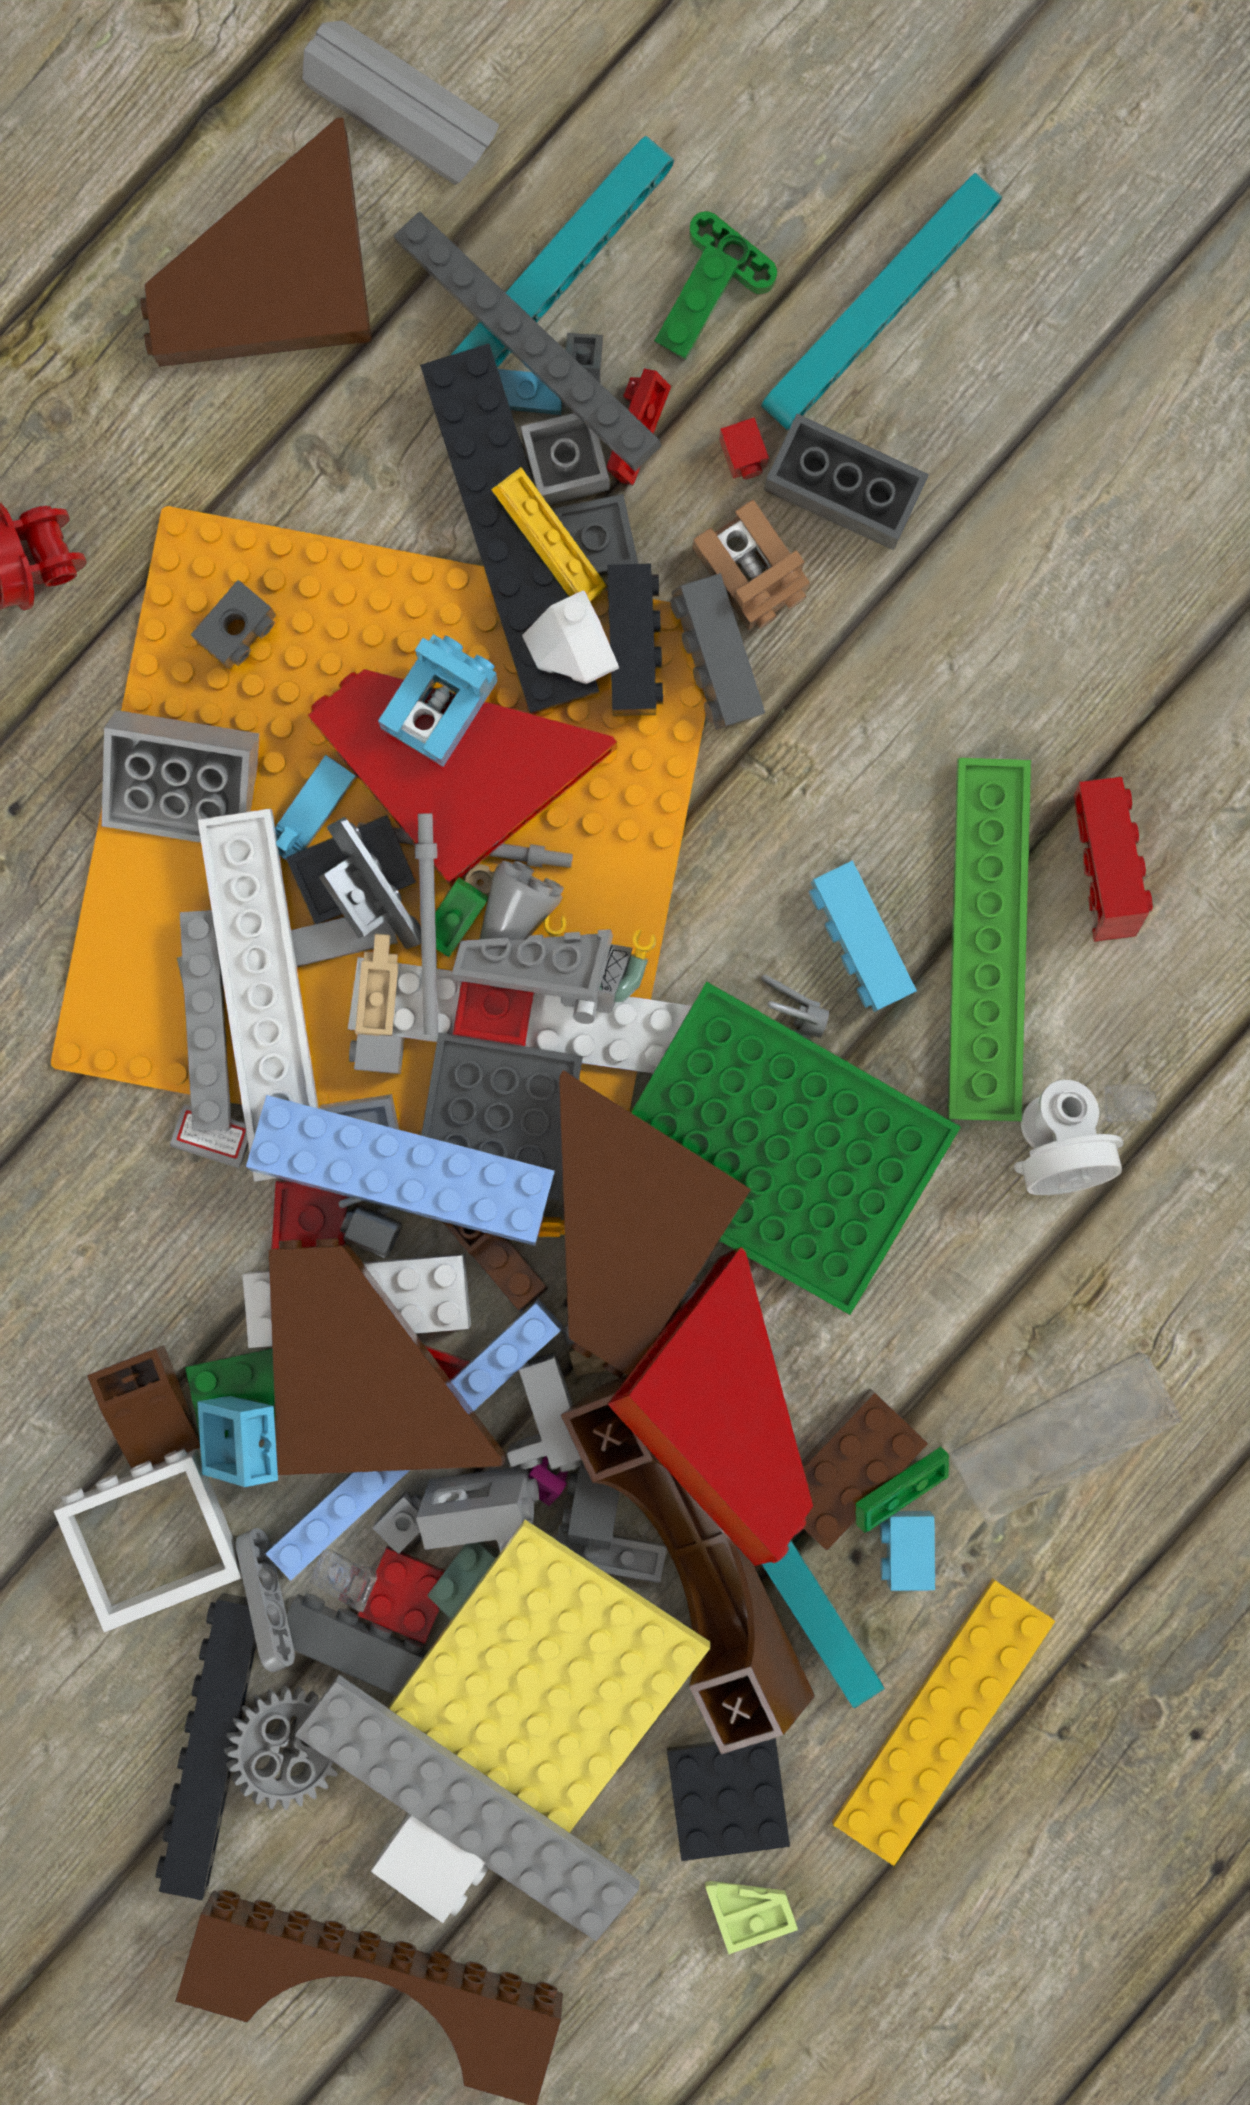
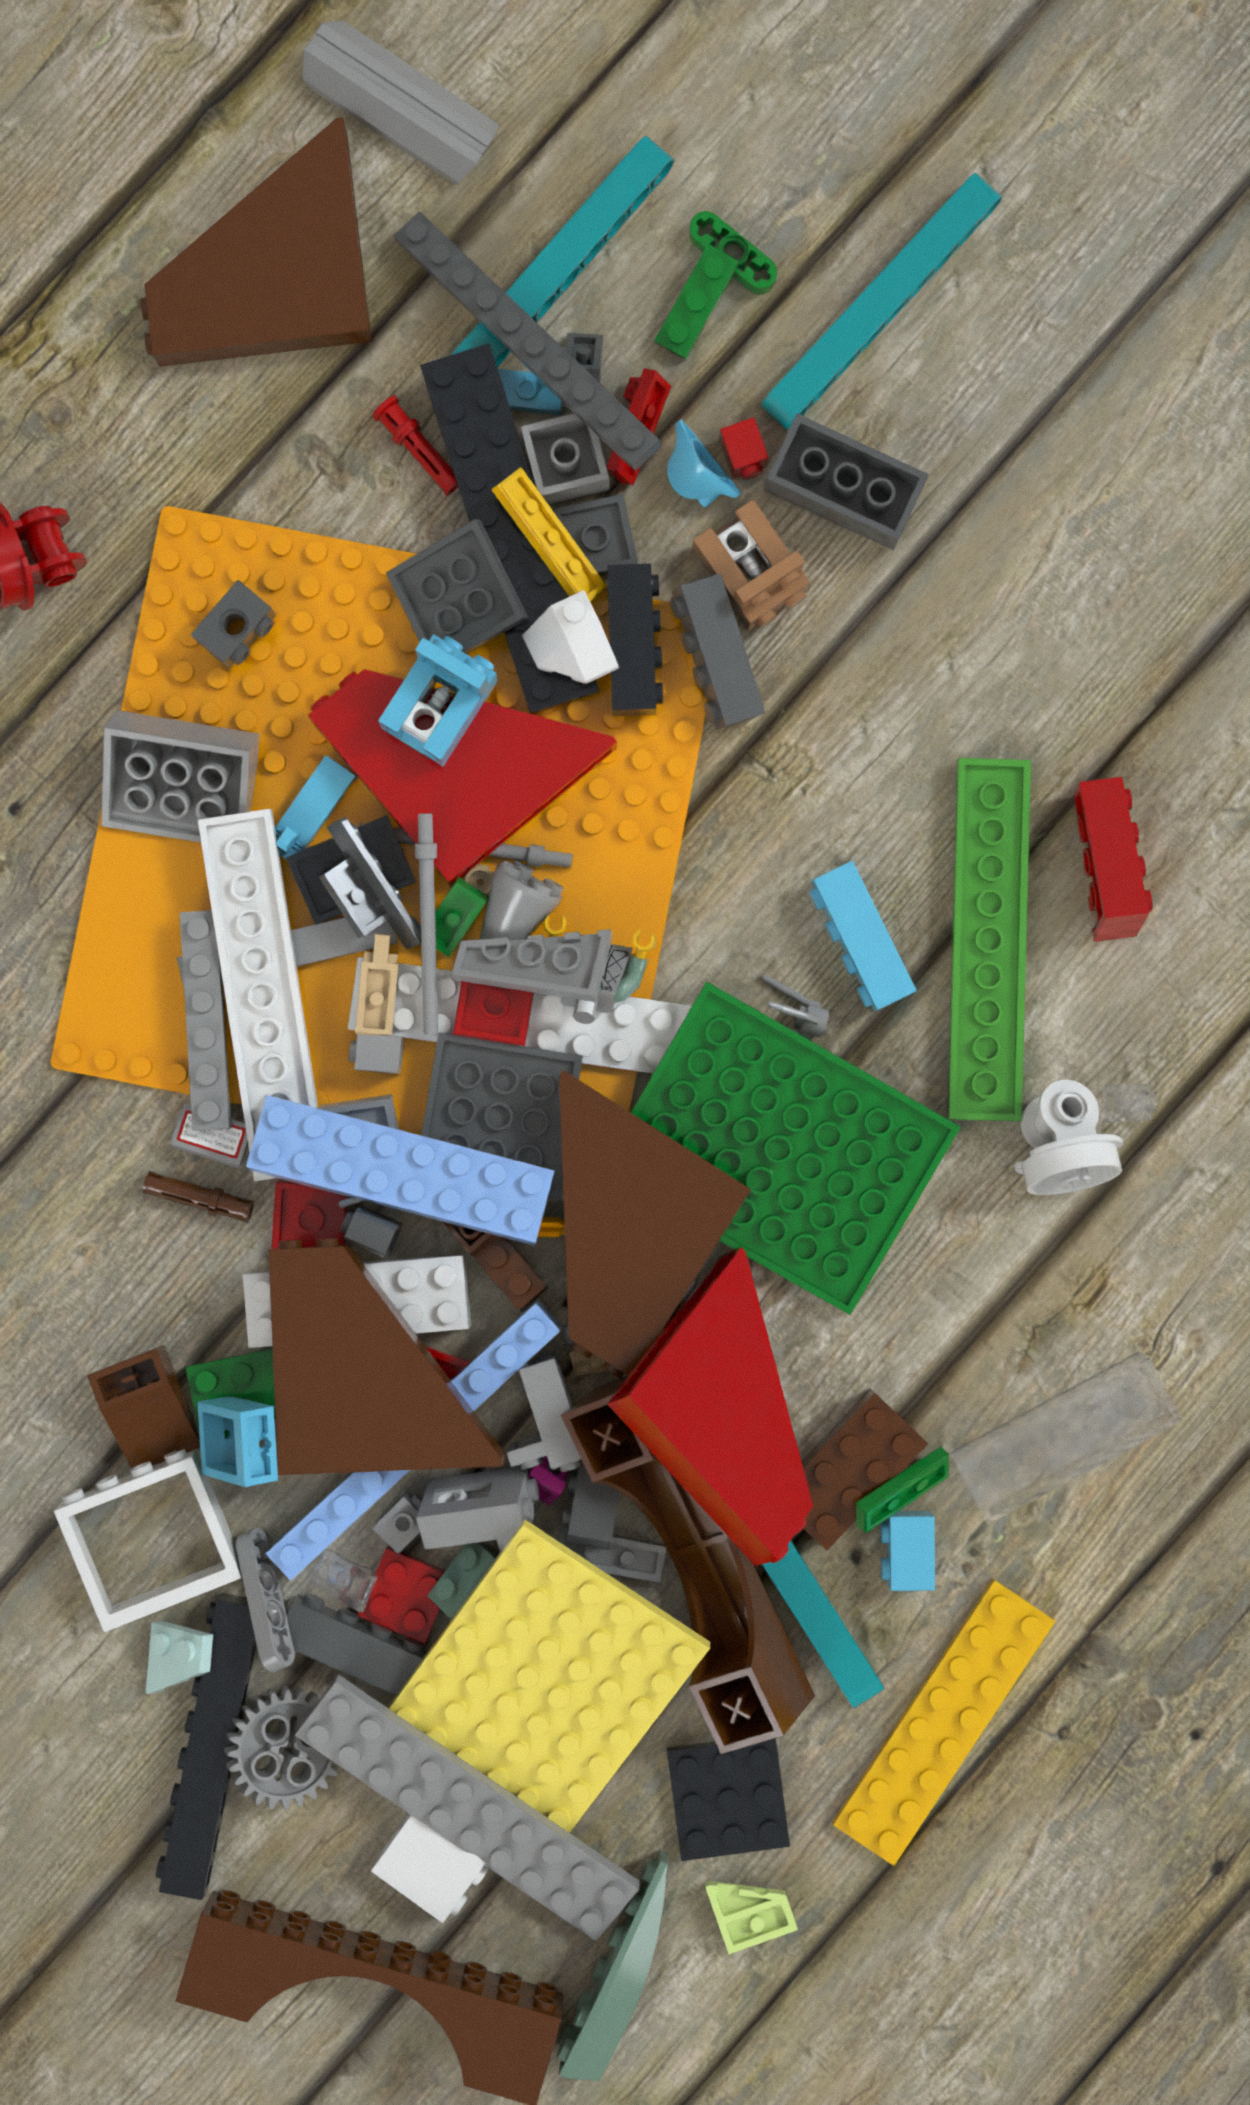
none -> reddish brown pin [142,1171,254,1223]
none -> light aqua wing [145,1621,213,1694]
none -> red pin [372,395,458,496]
none -> dark grey plate [386,519,529,654]
none -> sand green wedge [556,1850,667,2081]
none -> medium azure hat [667,419,742,508]

